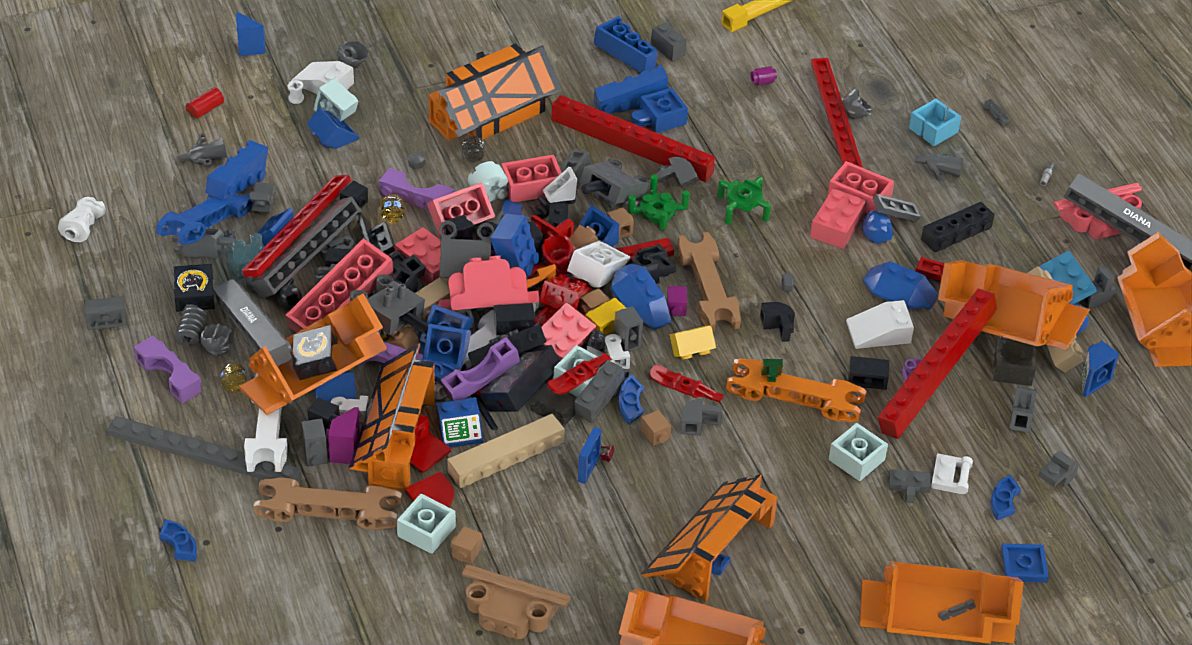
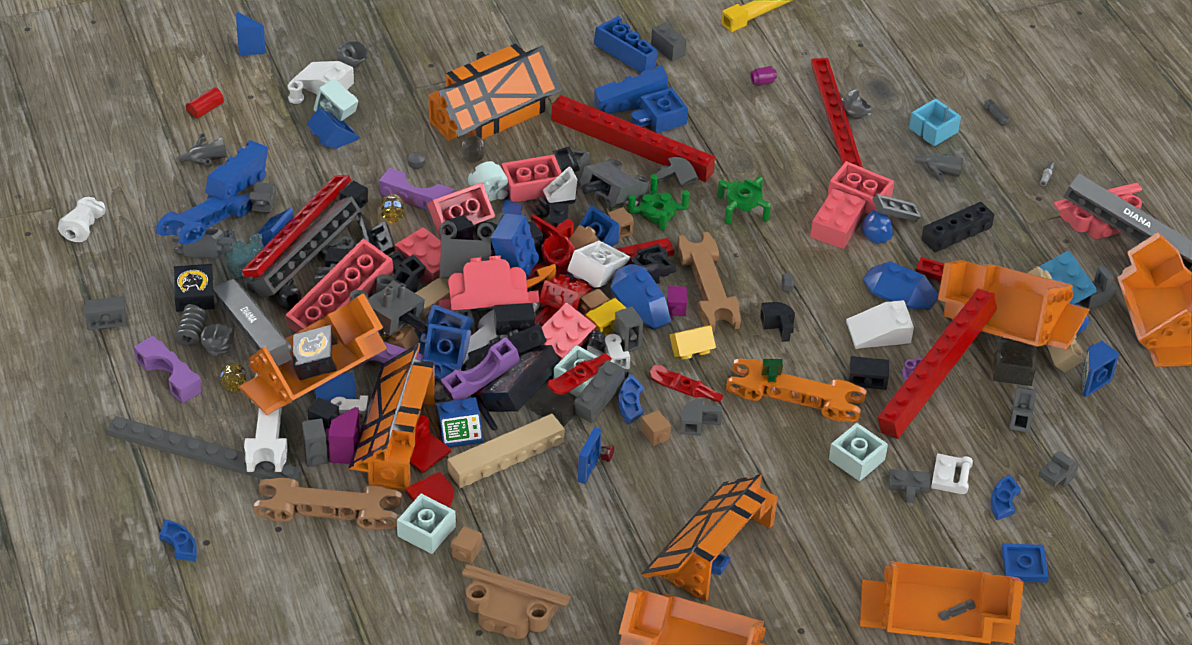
none -> black tile [552,146,580,172]

